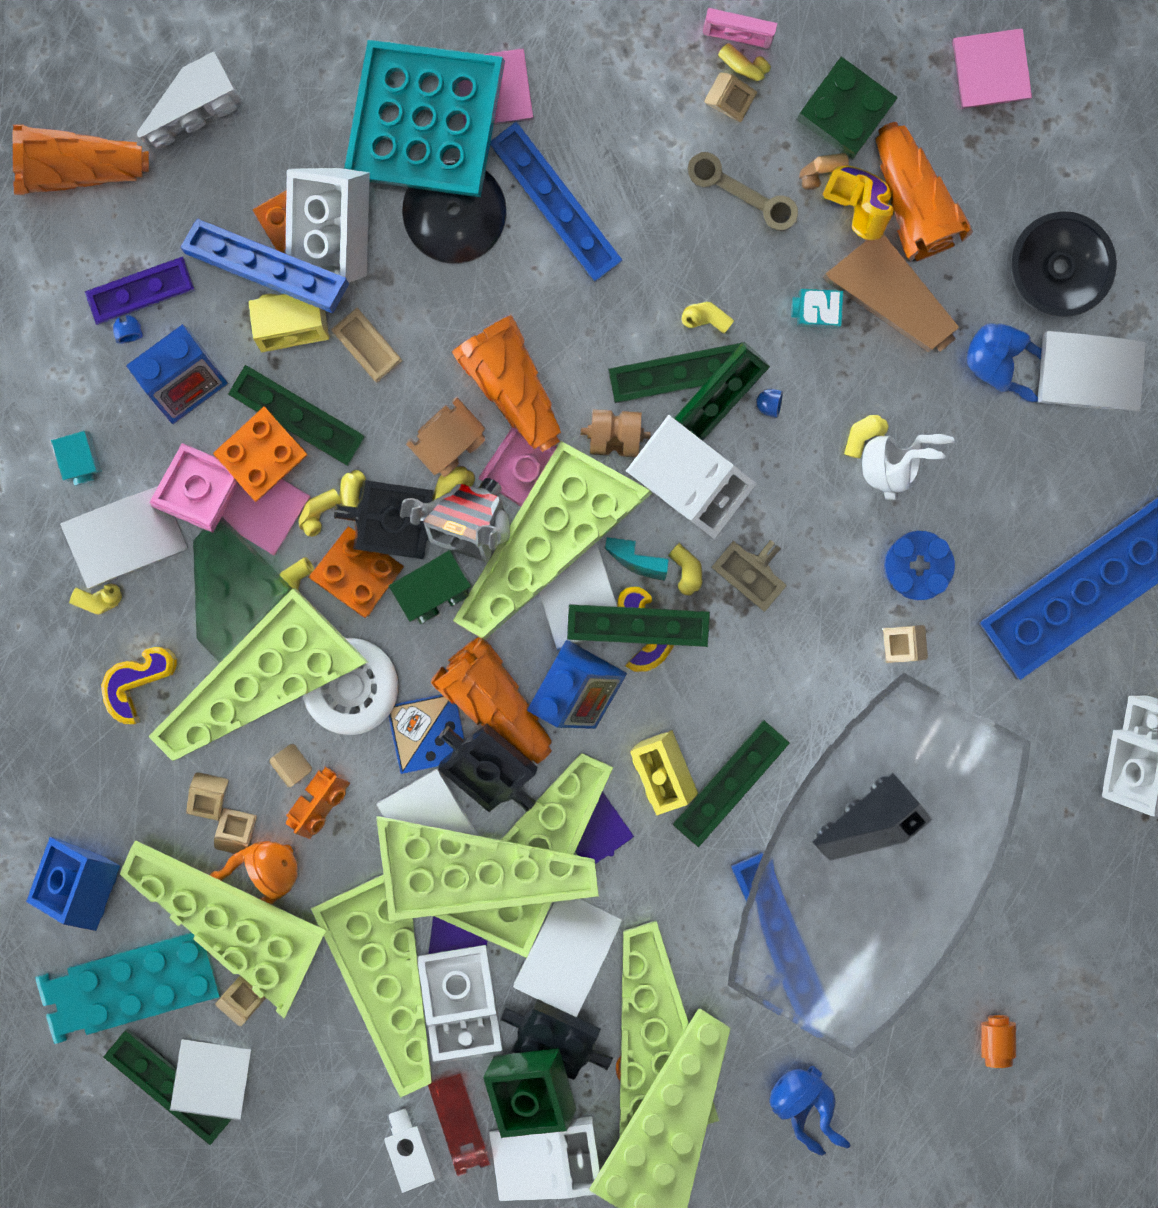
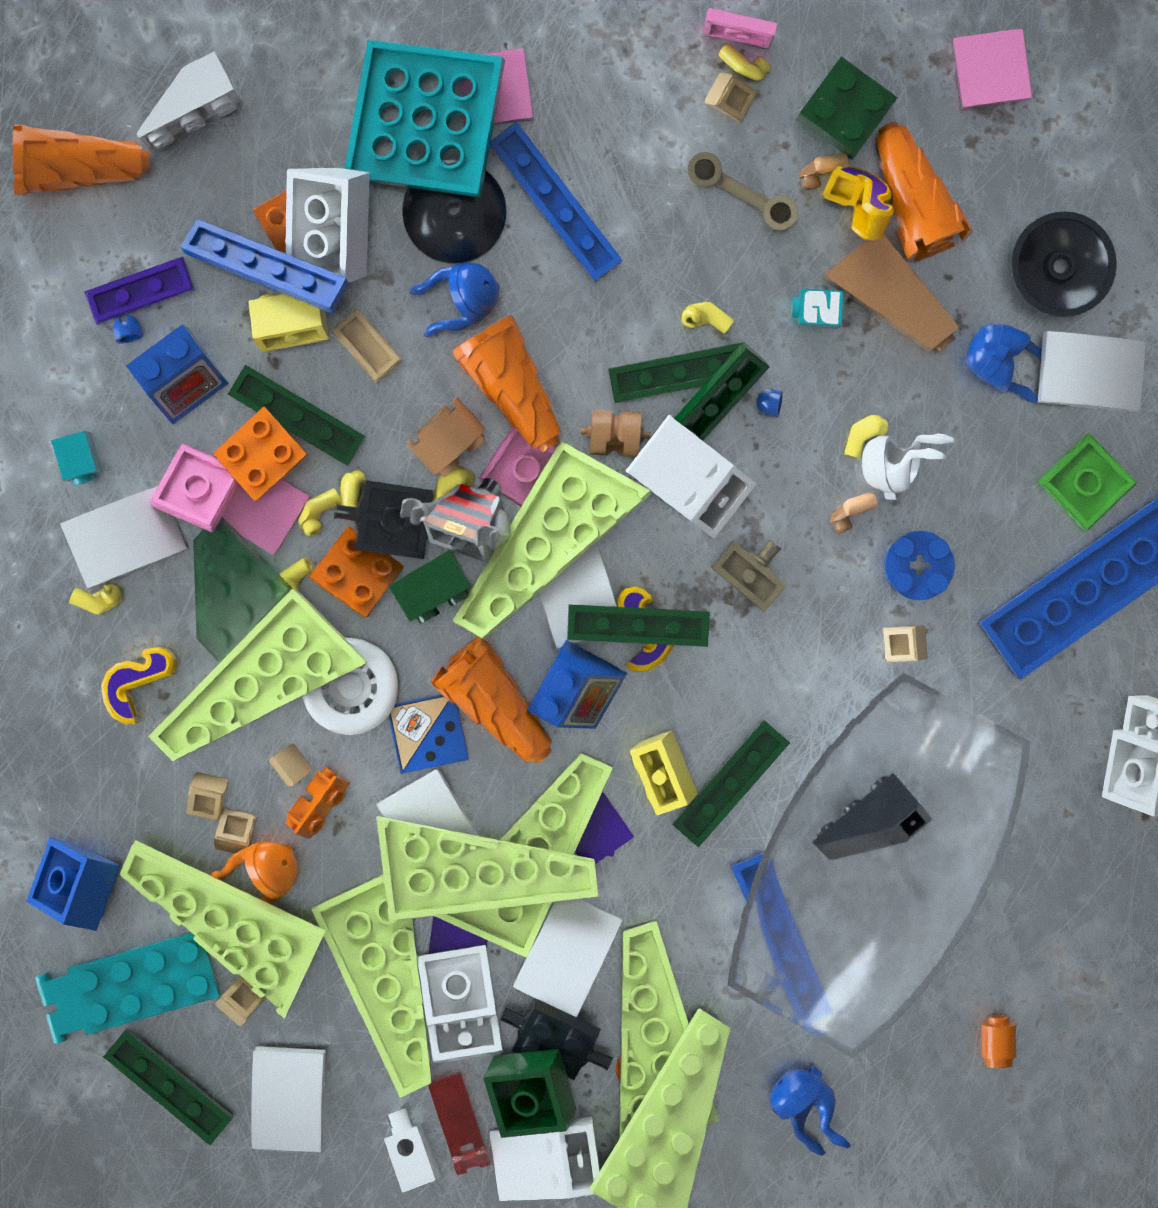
white tile [170,1039,251,1120] -> none
black plate [438,723,538,812] -> none
teal slope [605,537,669,581] -> none
light yellow arm [668,543,702,596] -> none
none -> white slope [251,1046,326,1152]
none -> blue hair [409,262,499,337]
none -> arm [830,492,878,534]
none -> bright green tile [1037,433,1137,531]

